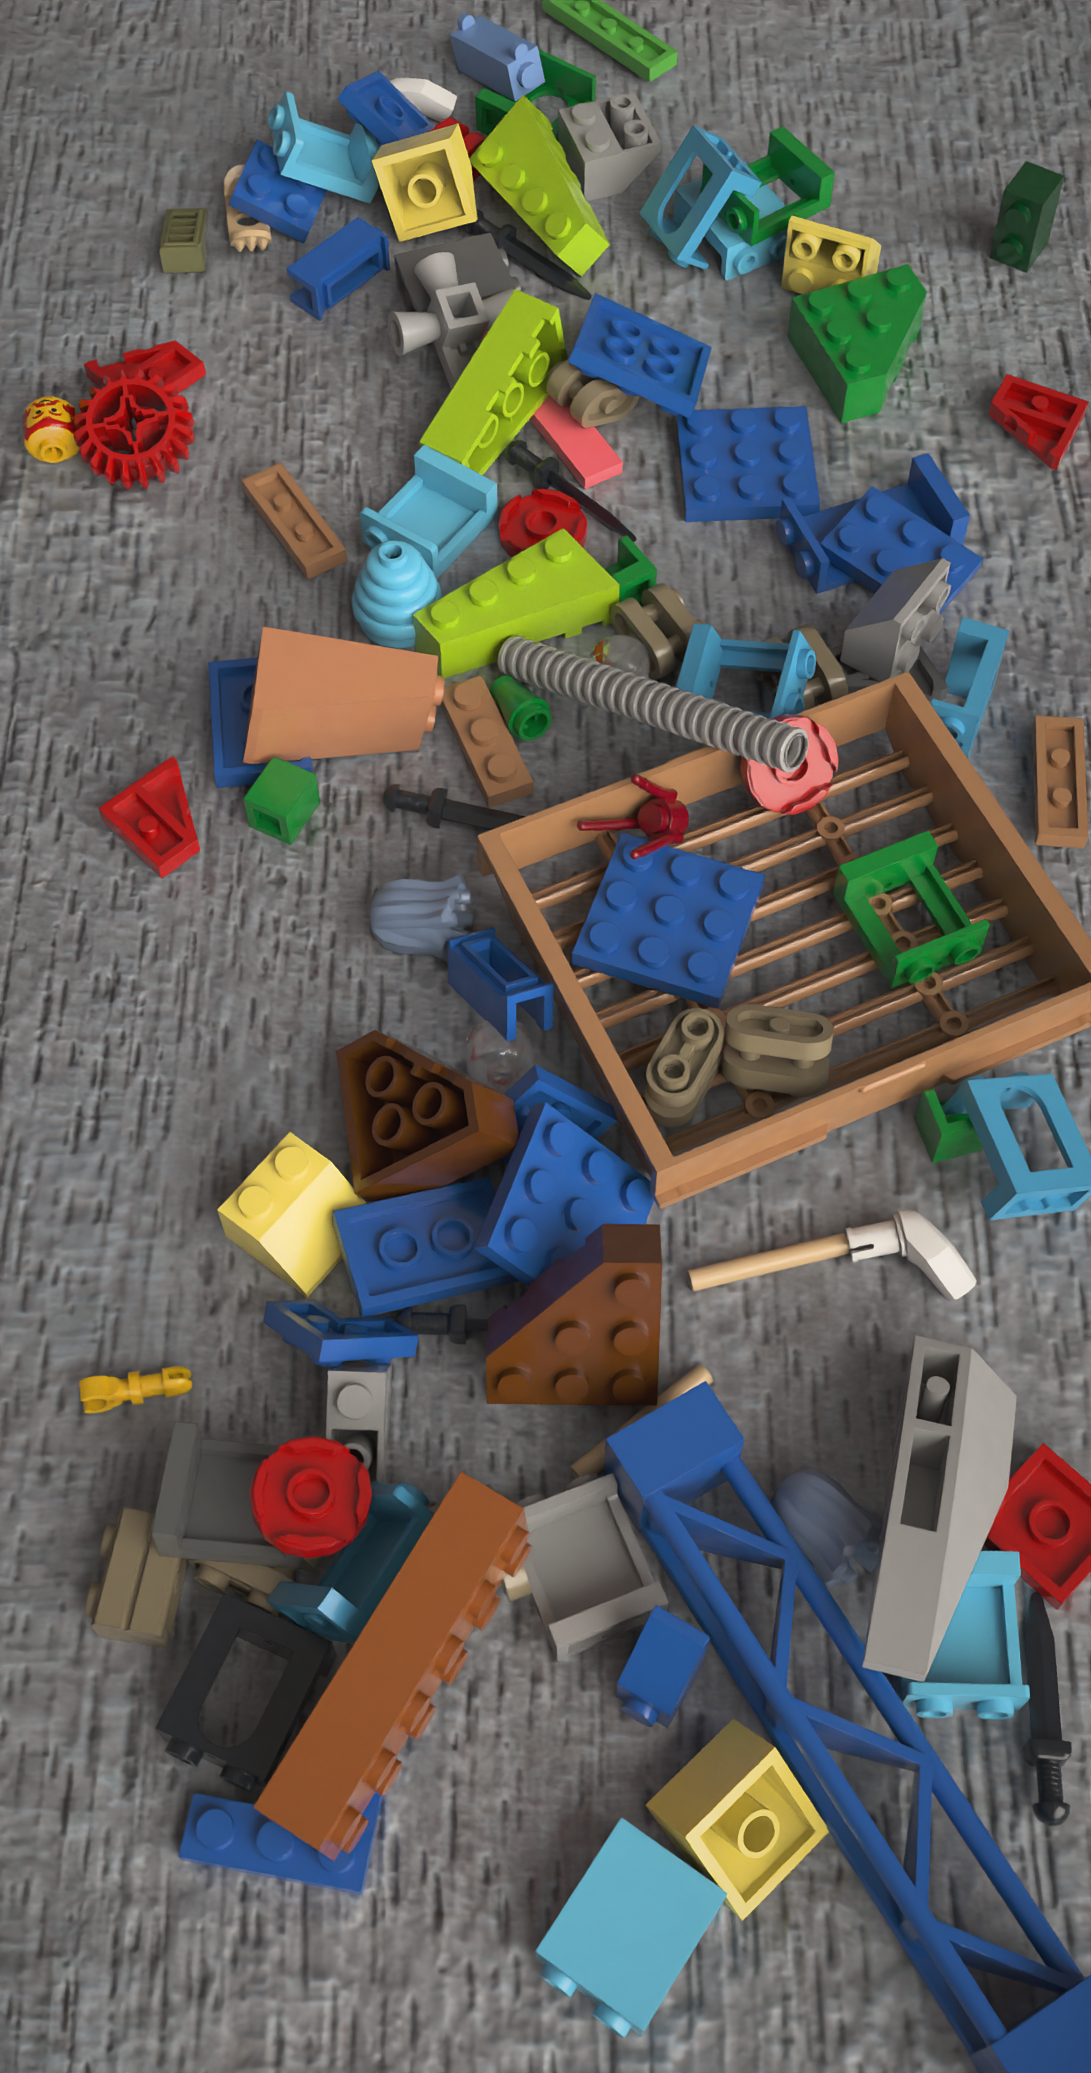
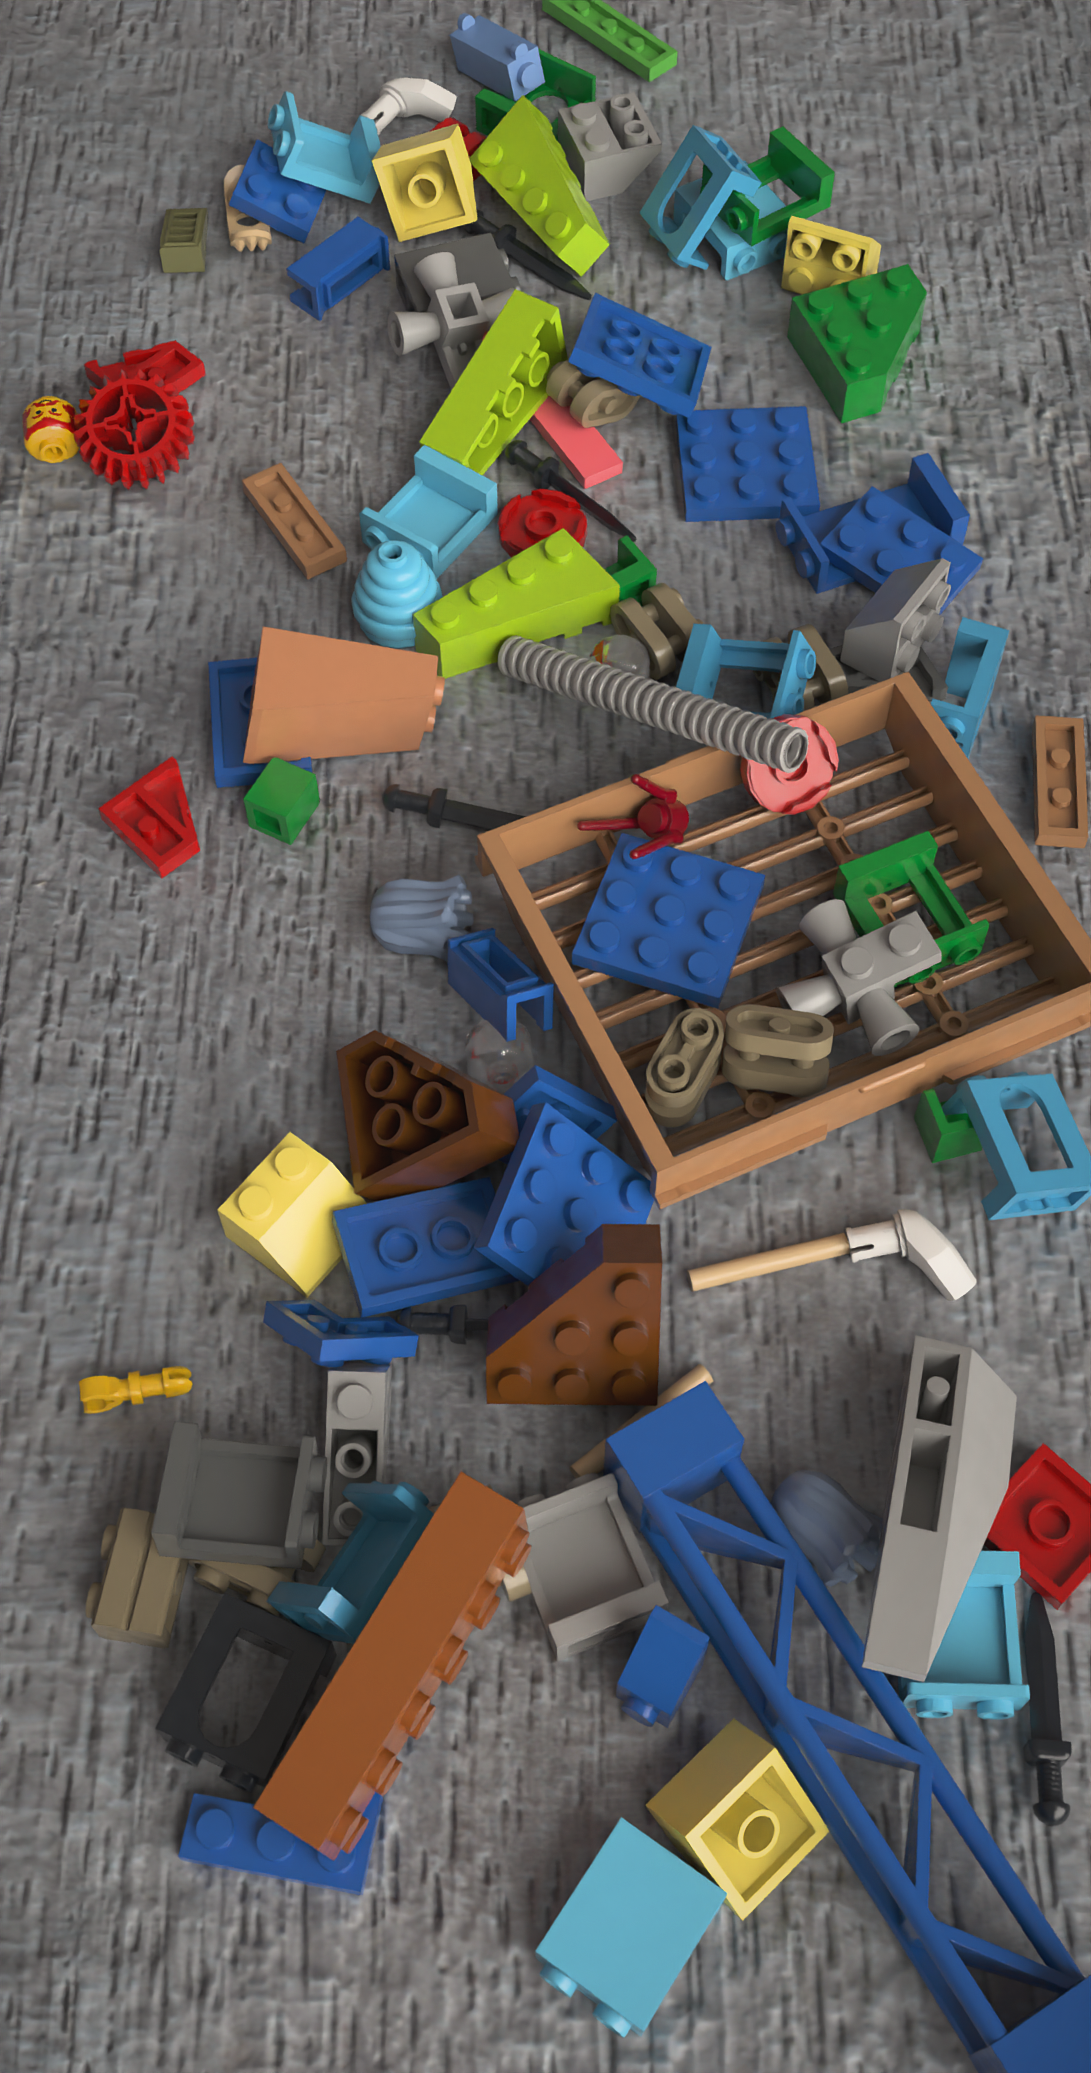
red tile [250,1436,372,1559] -> none
blue plate [337,71,435,147] -> none
medium nougat plate [441,675,534,808] -> none
green cone [490,675,552,741] -> none
red wing [988,374,1089,470] -> none
dark green brick [989,161,1064,273] -> none
none -> light grey brick [776,899,941,1056]

